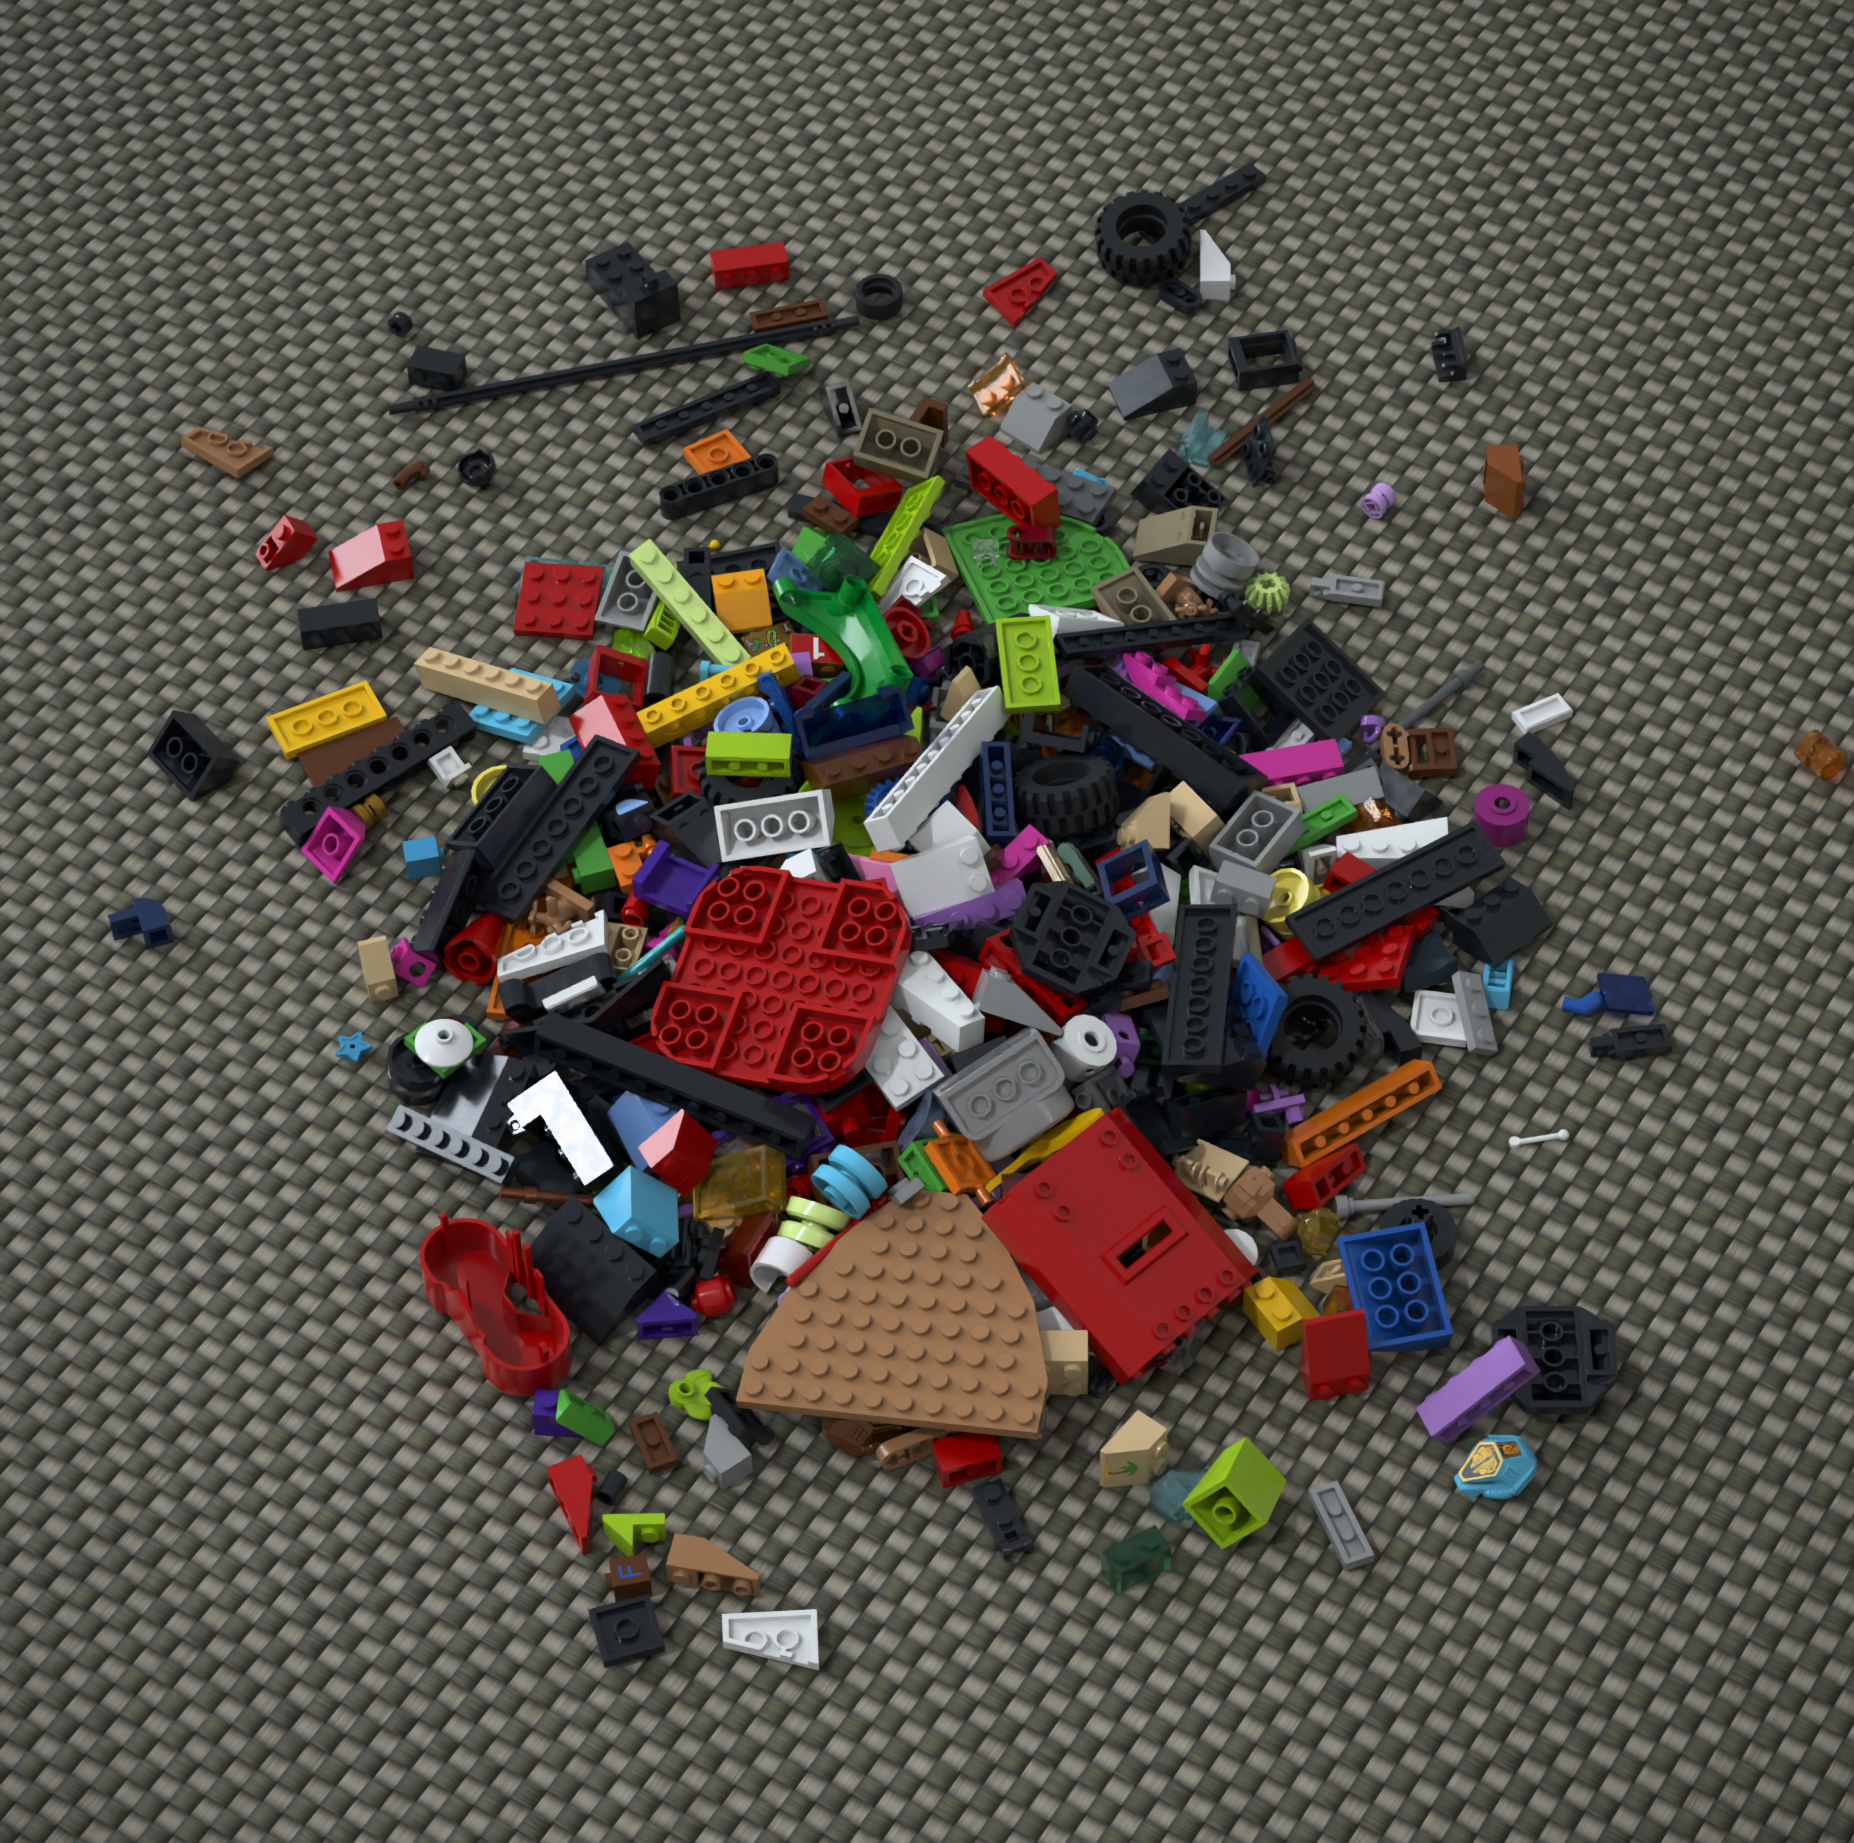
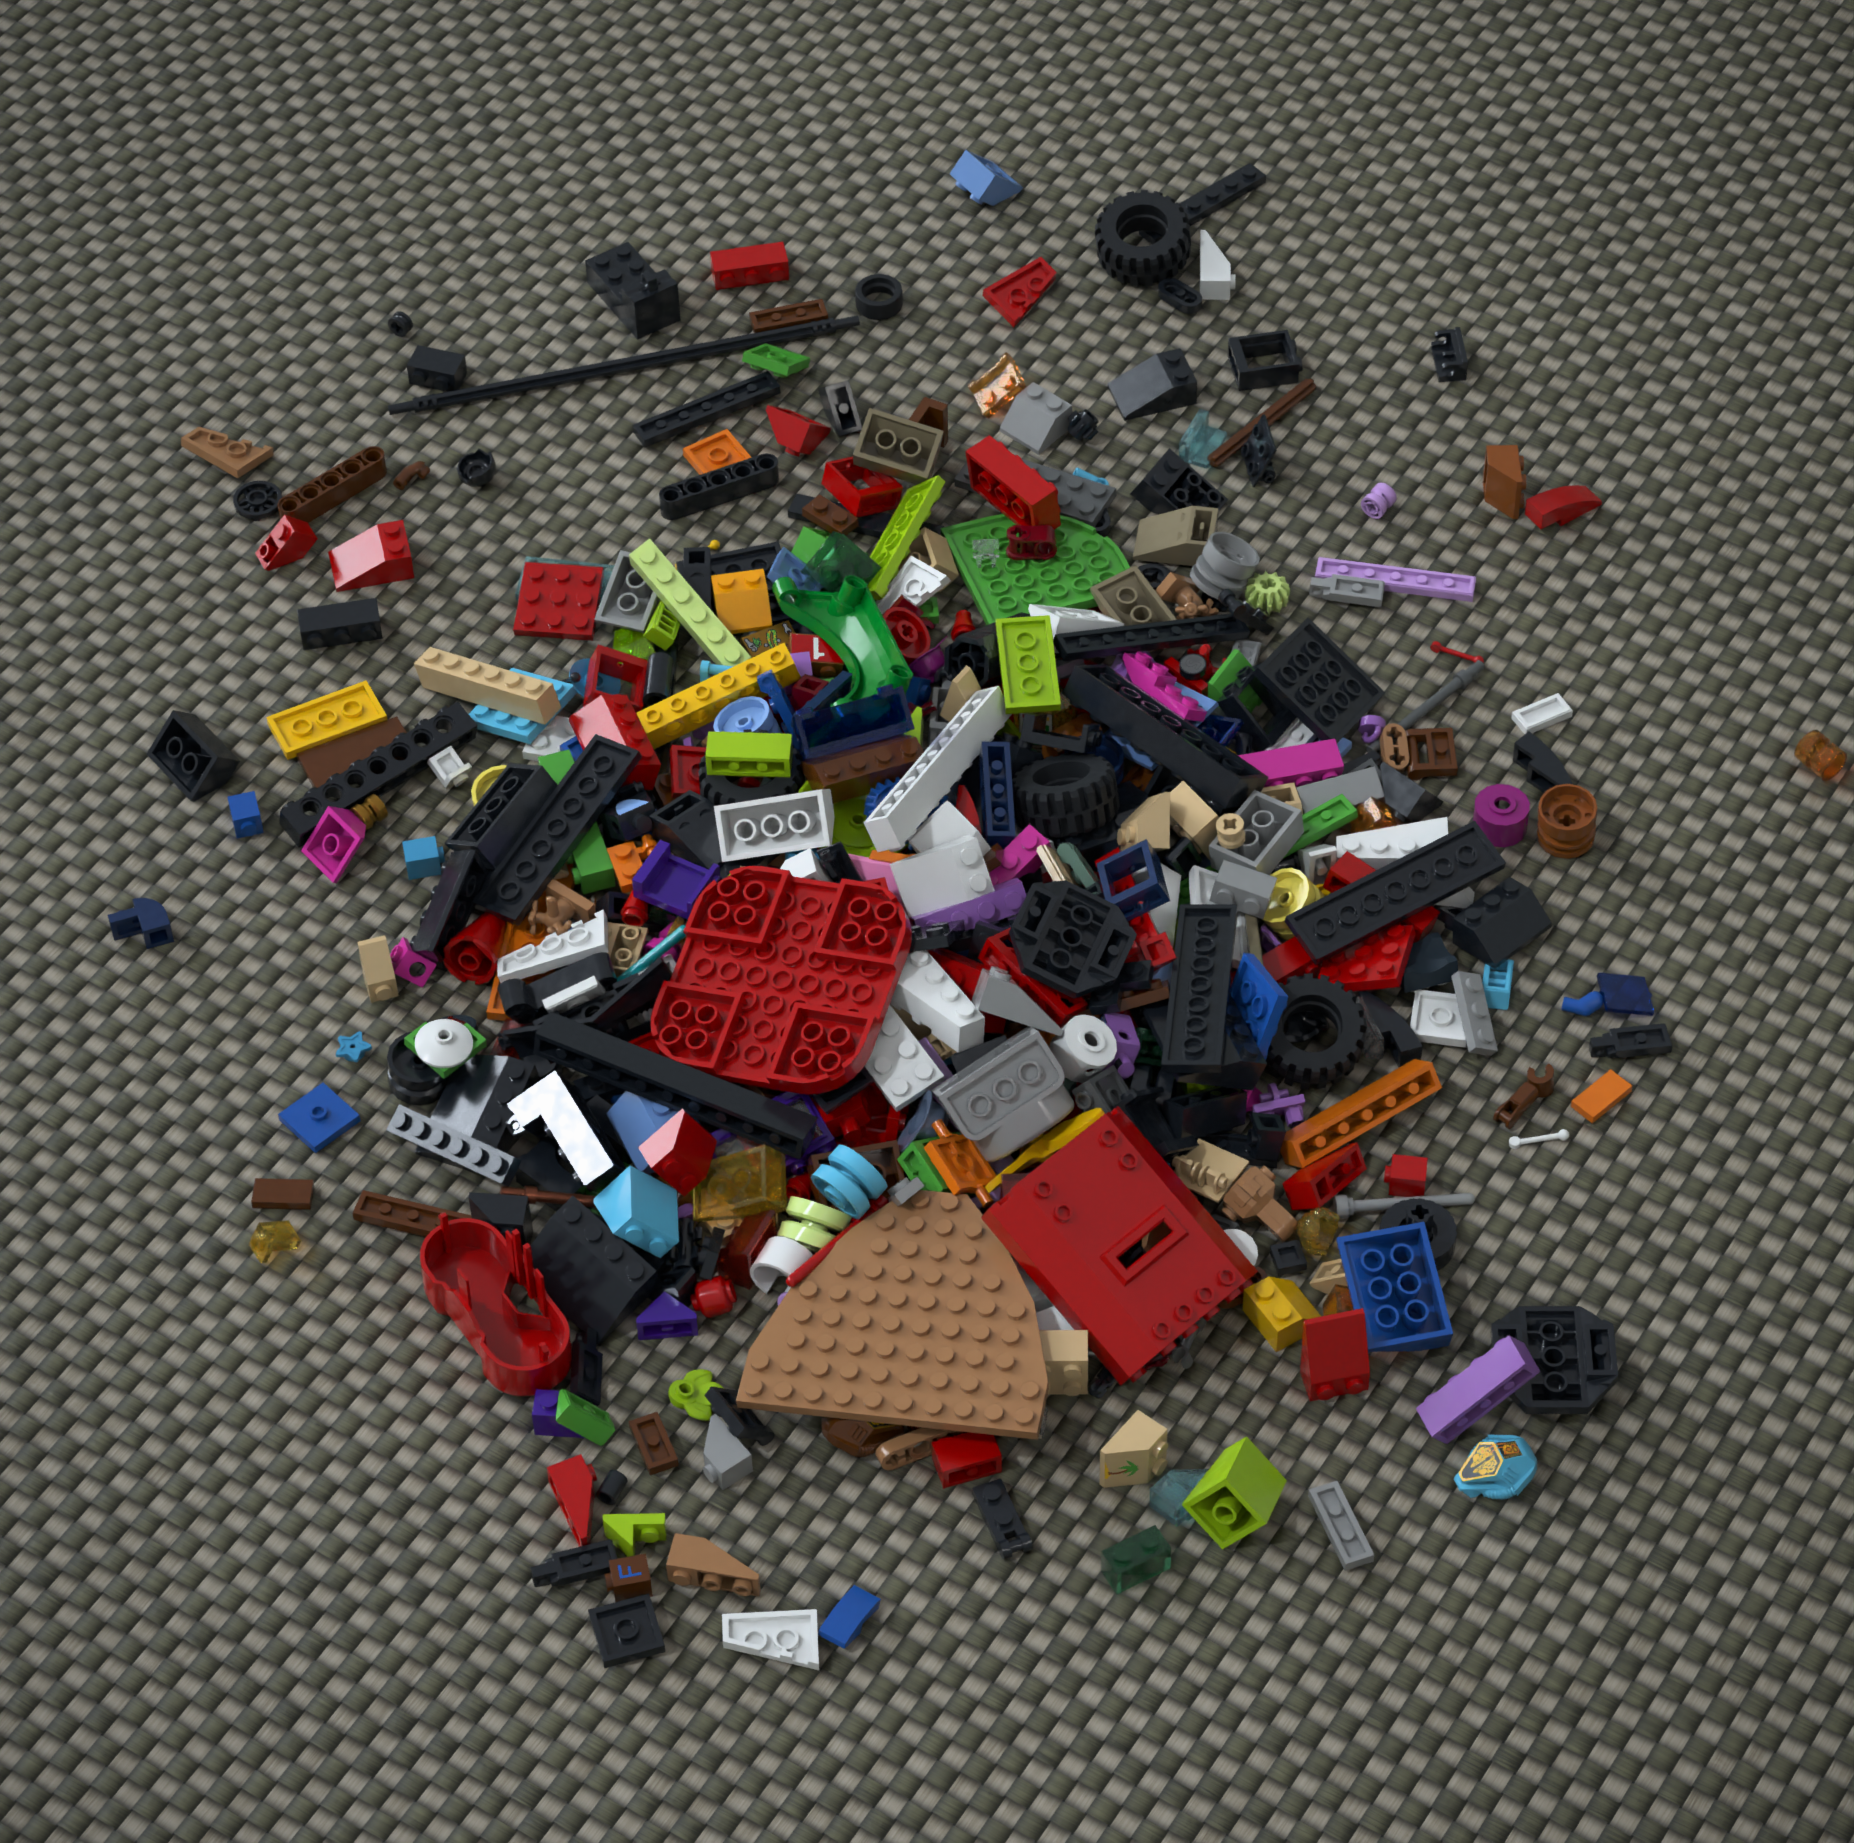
none -> blue brick [227,791,264,839]
none -> black wheel [233,481,282,521]
none -> clear yellow bracket [249,1220,301,1263]
none -> reddish brown tile [251,1178,314,1209]
none -> reddish brown beam [278,446,387,523]
none -> blue plate [278,1083,361,1153]
none -> reddish brown plate [352,1190,472,1237]
none -> black slope [469,1192,533,1255]
none -> black hinge [531,1539,618,1587]
none -> black hinge [570,1327,603,1406]
none -> red slope [766,405,832,457]
none -> blue slope [818,1585,881,1649]
none -> medium blue slope [950,150,1023,206]
none -> tile [1179,654,1206,680]
none -> tan wheel [1216,813,1246,849]
none -> lavender tile [1315,557,1476,602]
none -> red brick [1384,1154,1428,1197]
none -> red hinge [1430,641,1484,663]
none -> reddish brown piece [1493,1063,1554,1129]
none -> red slope [1525,485,1602,529]
none -> dark orange wheel [1537,784,1597,859]
none -> orange tile [1571,1069,1632,1124]

